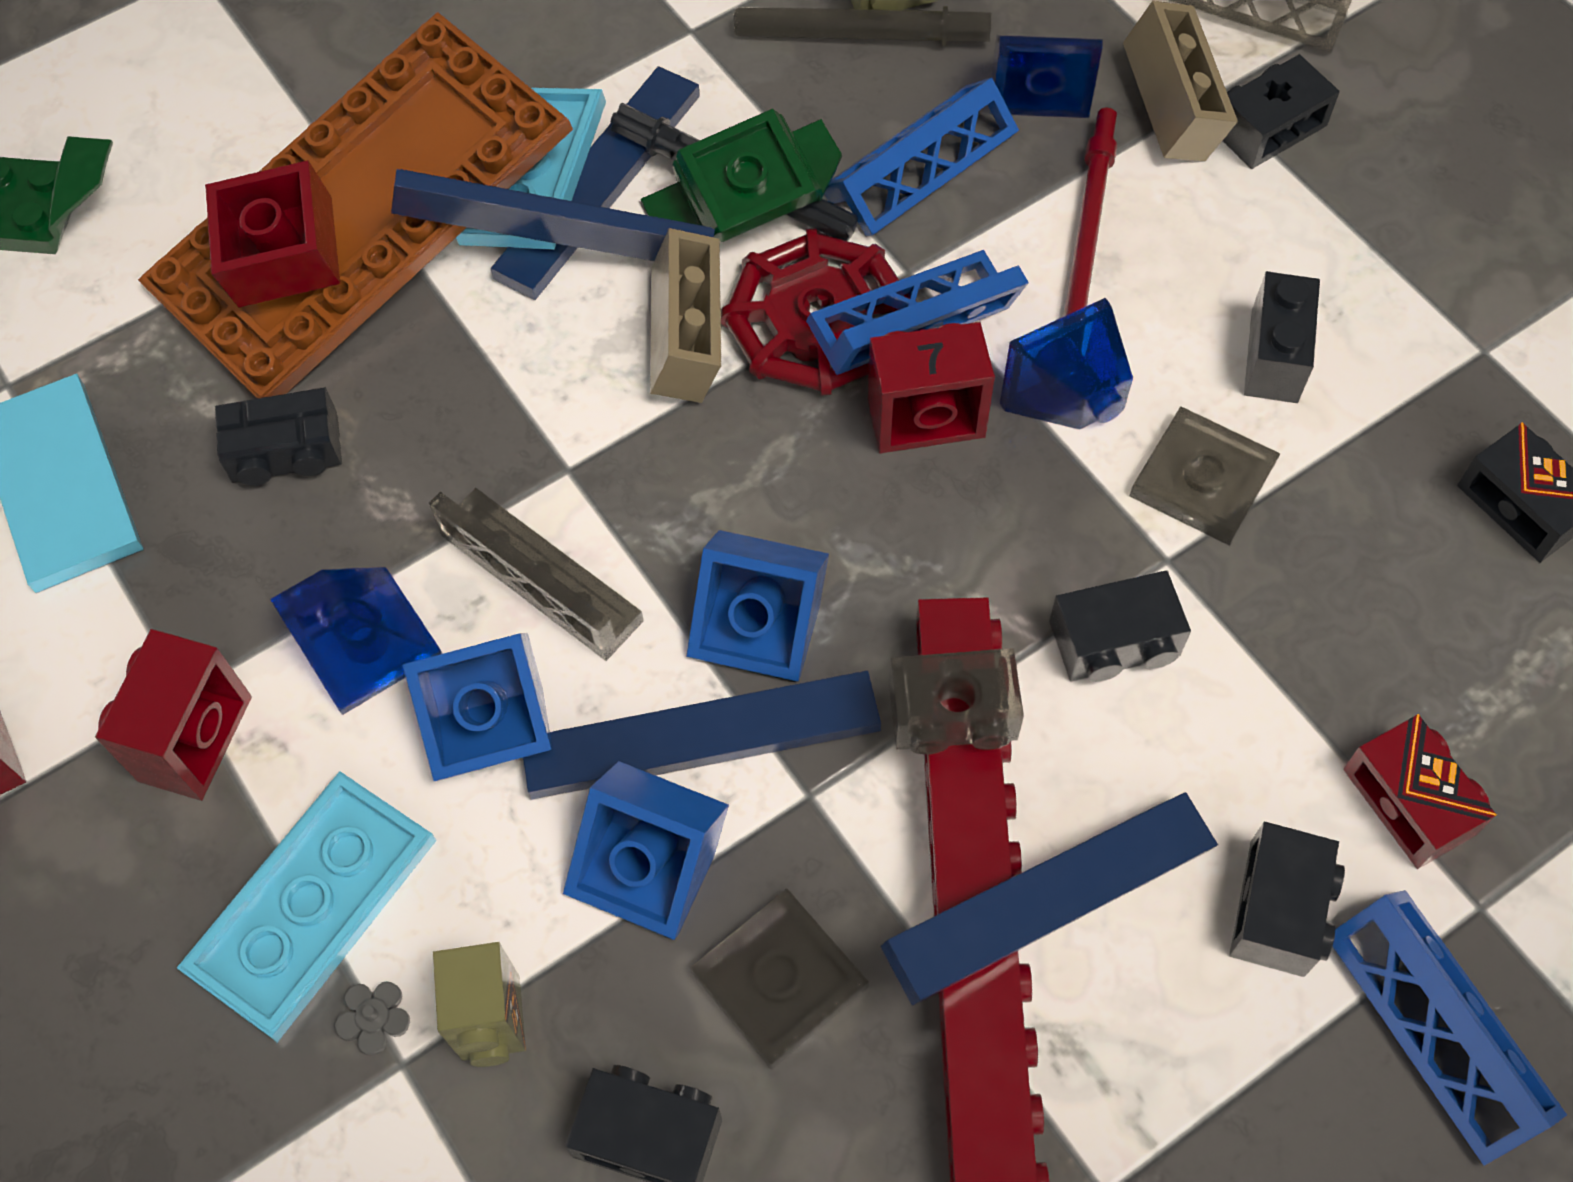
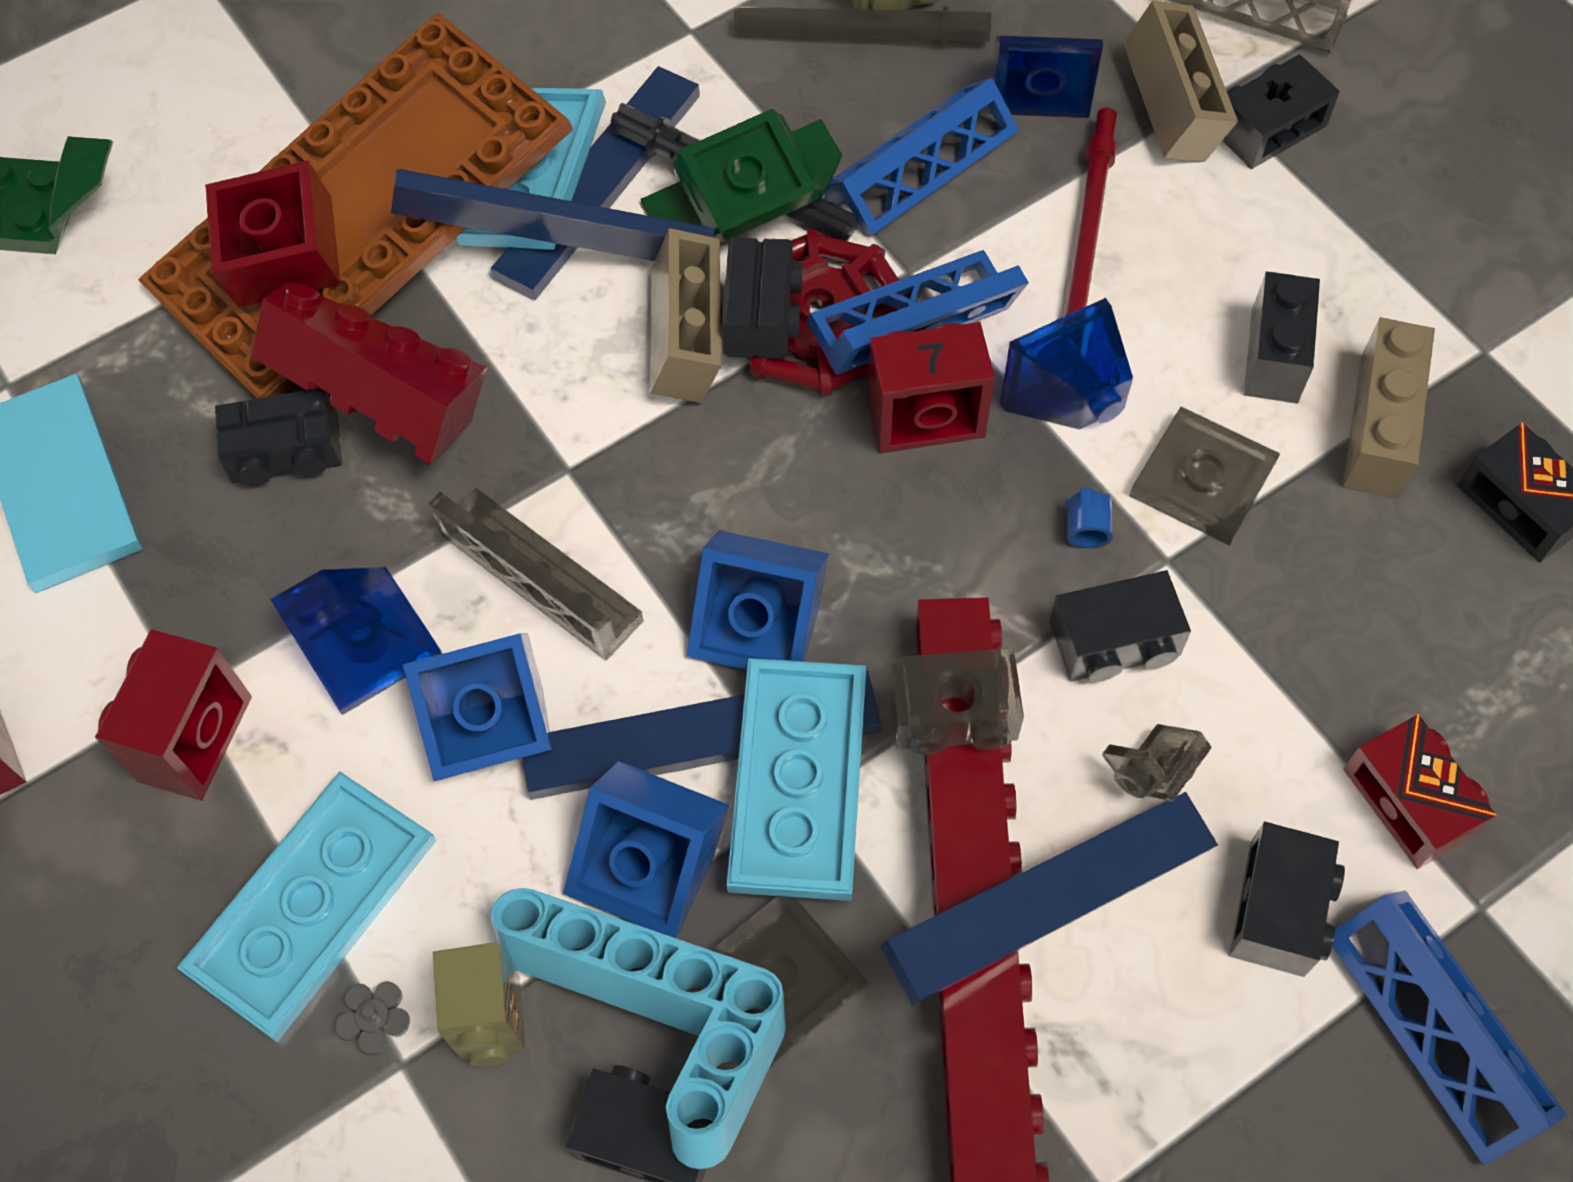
none -> dark red wedge [251,282,487,465]
none -> medium azure beam [491,888,786,1169]
none -> black brick [721,238,803,359]
none -> medium azure tile [727,658,866,901]
none -> blue hose [1066,488,1113,549]
none -> clear smoke bracket [1102,724,1212,802]
none -> dark tan brick [1343,317,1435,499]

